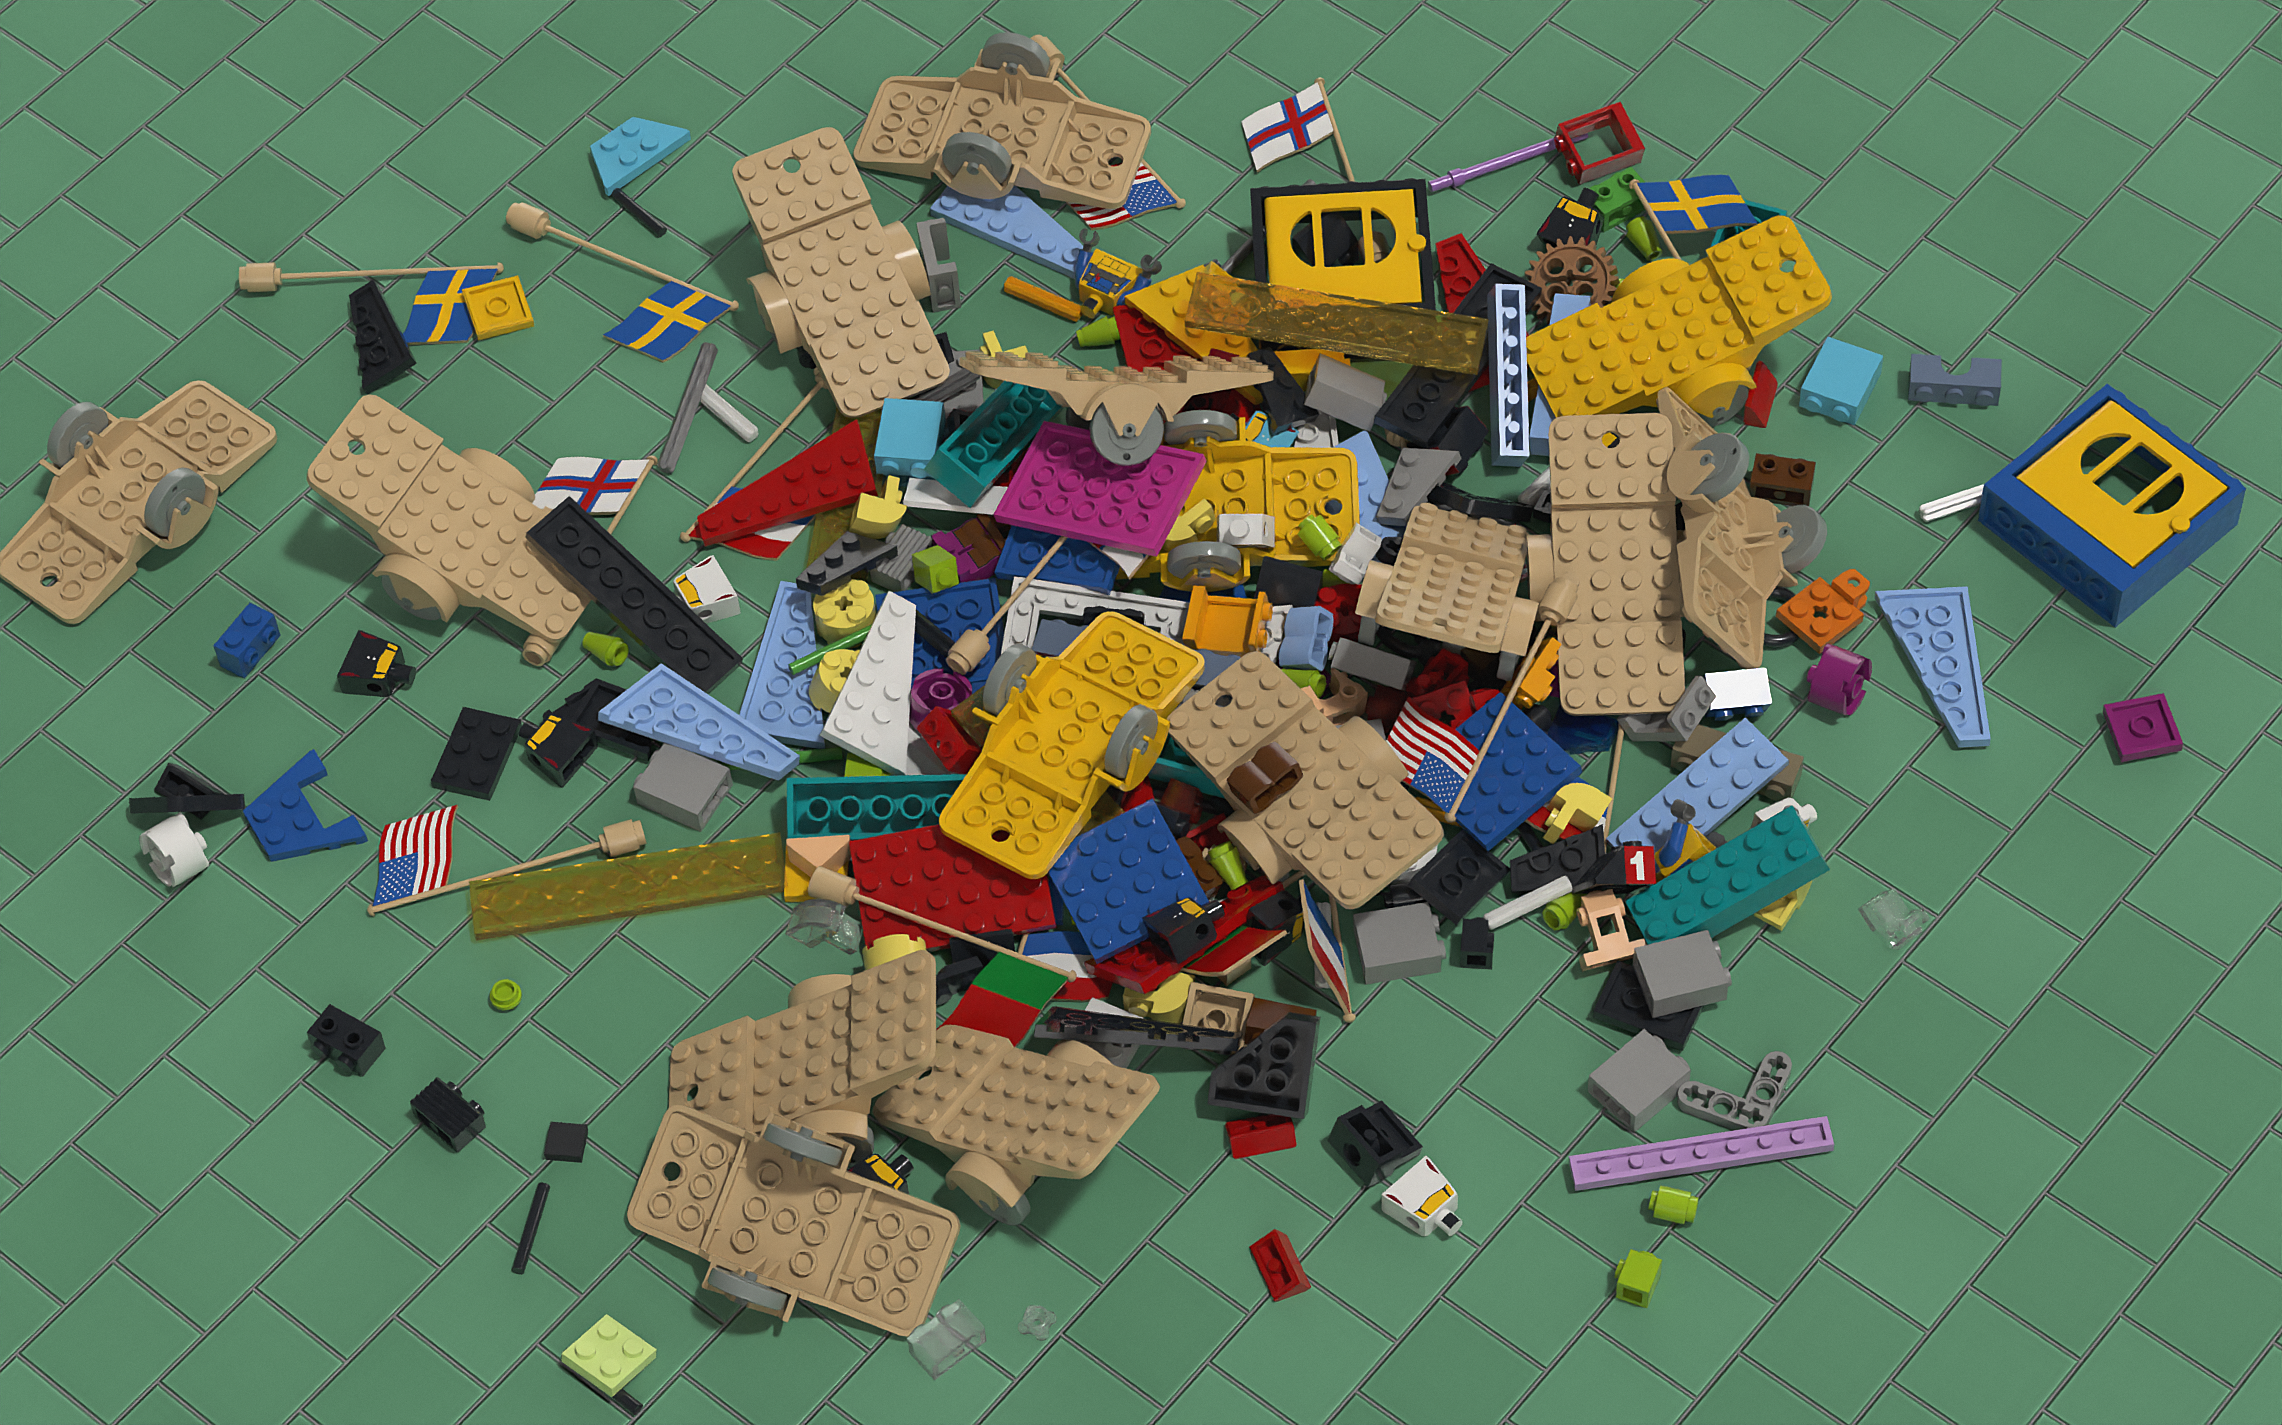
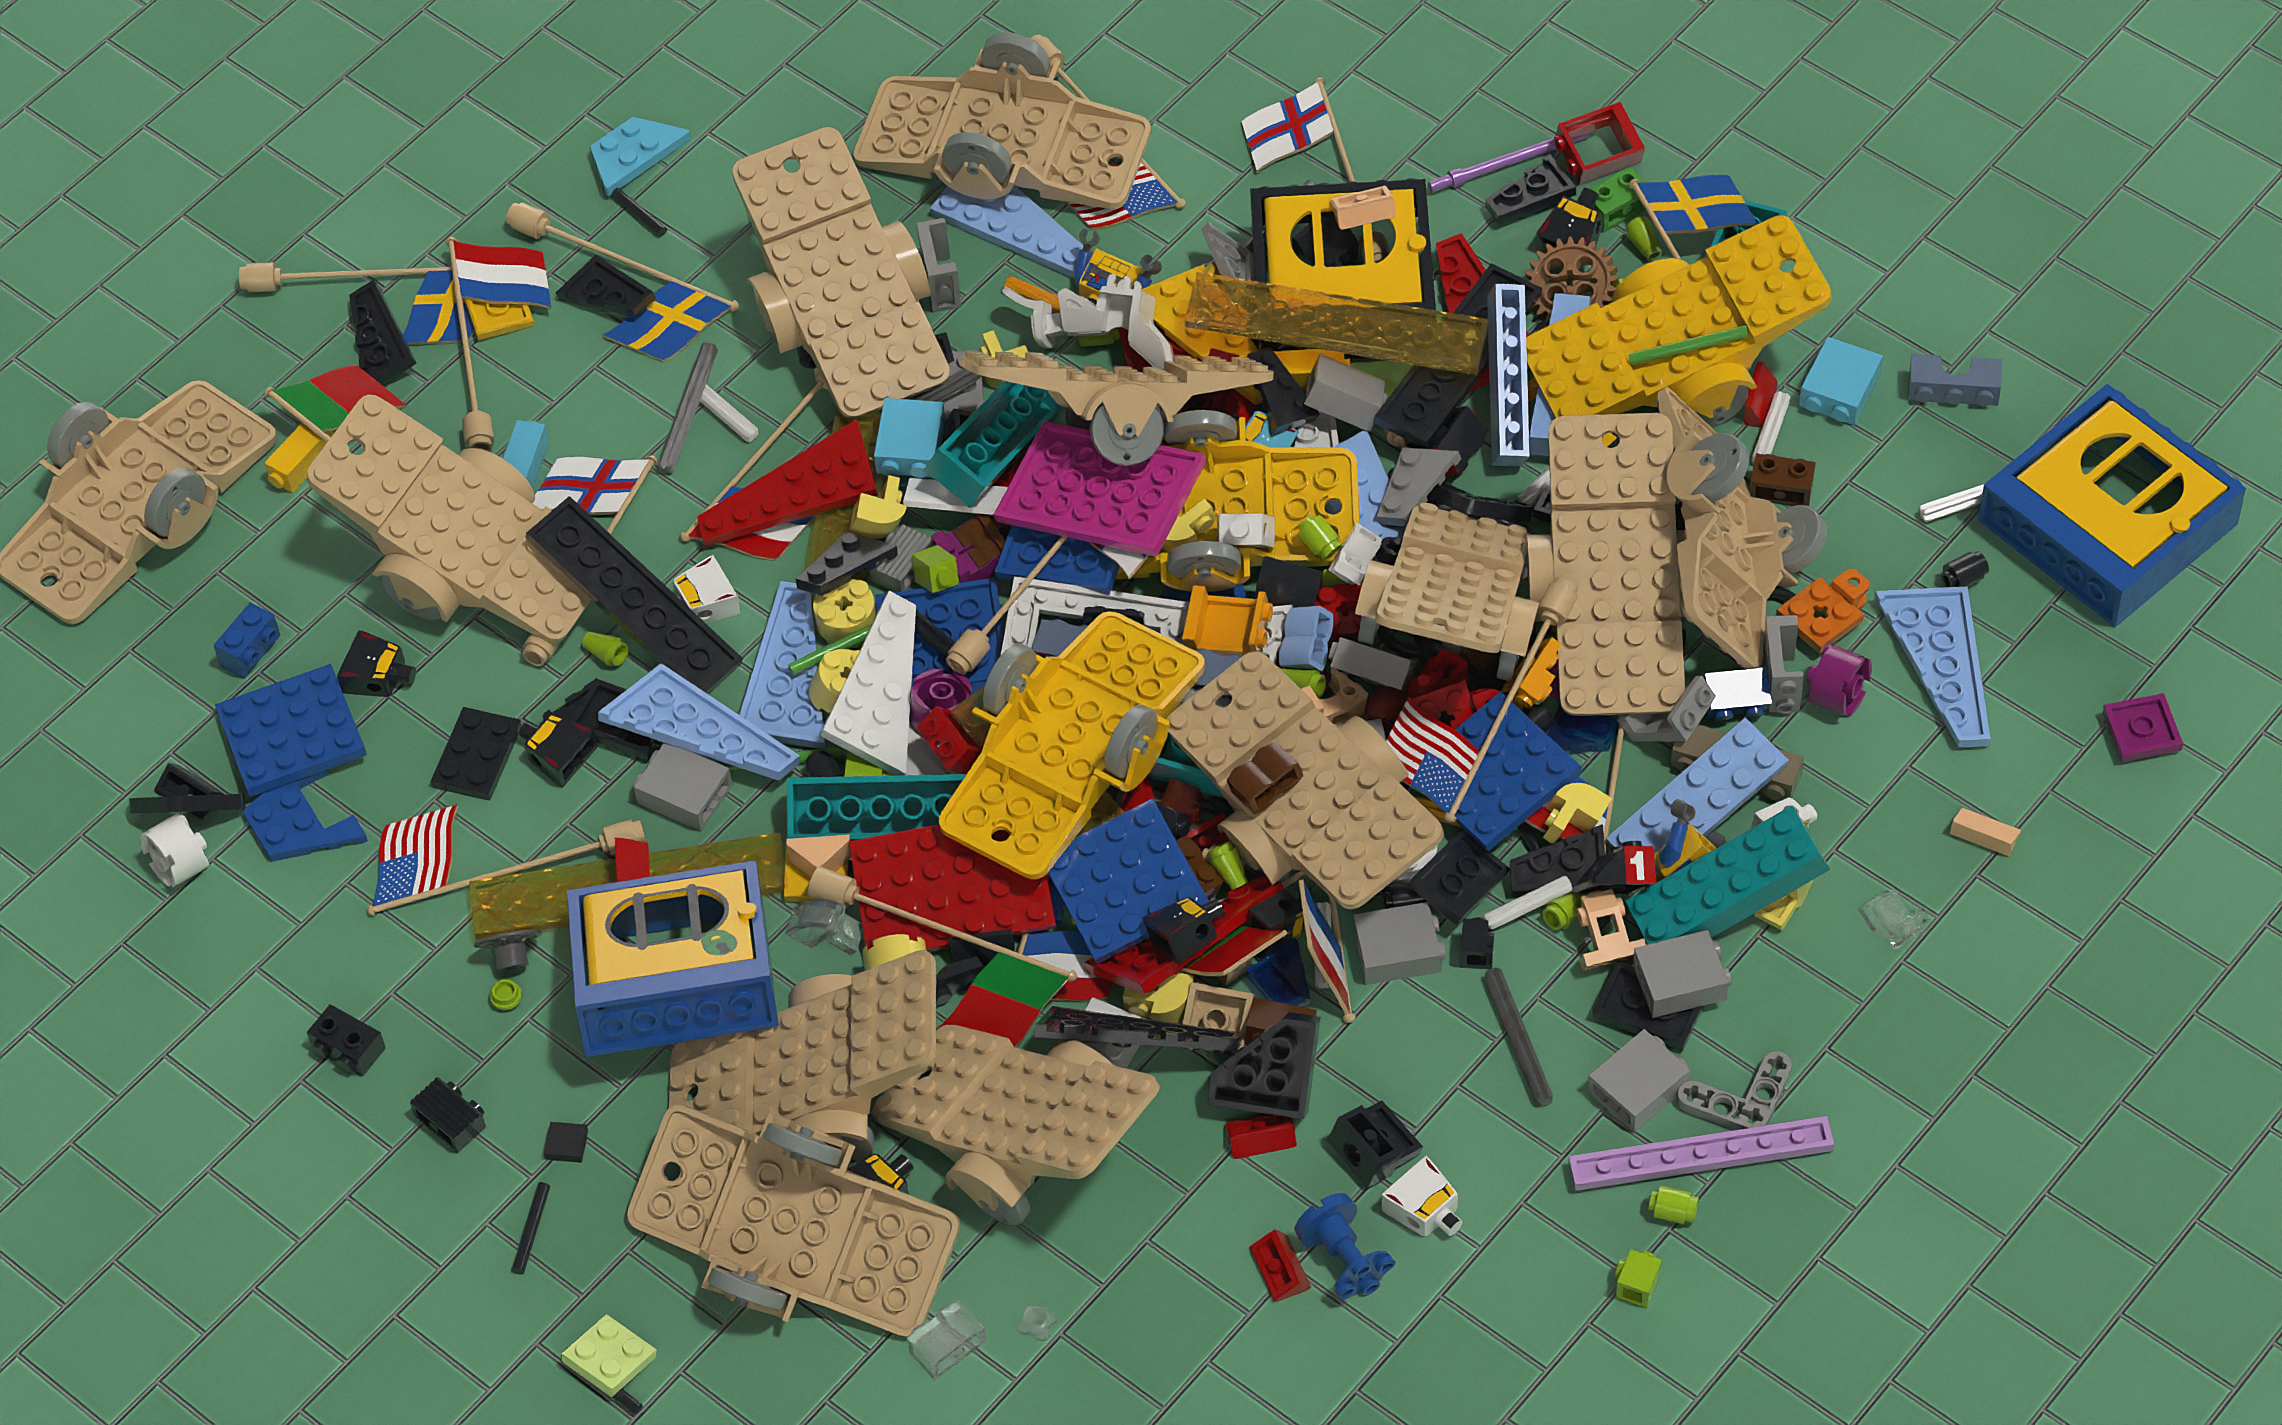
none -> blue plate [215,664,367,797]
none -> flag [264,365,407,442]
none -> yellow brick [264,423,334,493]
none -> flag [446,237,552,452]
none -> dark grey wheel [473,929,542,971]
none -> medium azure brick [503,420,549,489]
none -> black wing [555,255,656,318]
none -> blue door [567,860,779,1057]
none -> red slope [615,838,650,882]
none -> black brick [805,750,844,777]
none -> white piece [1002,274,1173,370]
none -> light grey wing [1201,221,1256,303]
none -> clear blue wing [1246,938,1310,1007]
none -> blue piece [1294,1193,1396,1300]
none -> light nougat slope [1330,186,1396,230]
none -> black wing [1485,154,1577,225]
none -> flat silver axle [1485,967,1553,1106]
none -> bright green bar [1628,325,1749,366]
none -> white axle [1752,391,1790,464]
none -> light grey panel [1763,615,1804,714]
none -> black brick [1941,551,1989,587]
none -> light nougat slope [1950,808,2021,856]

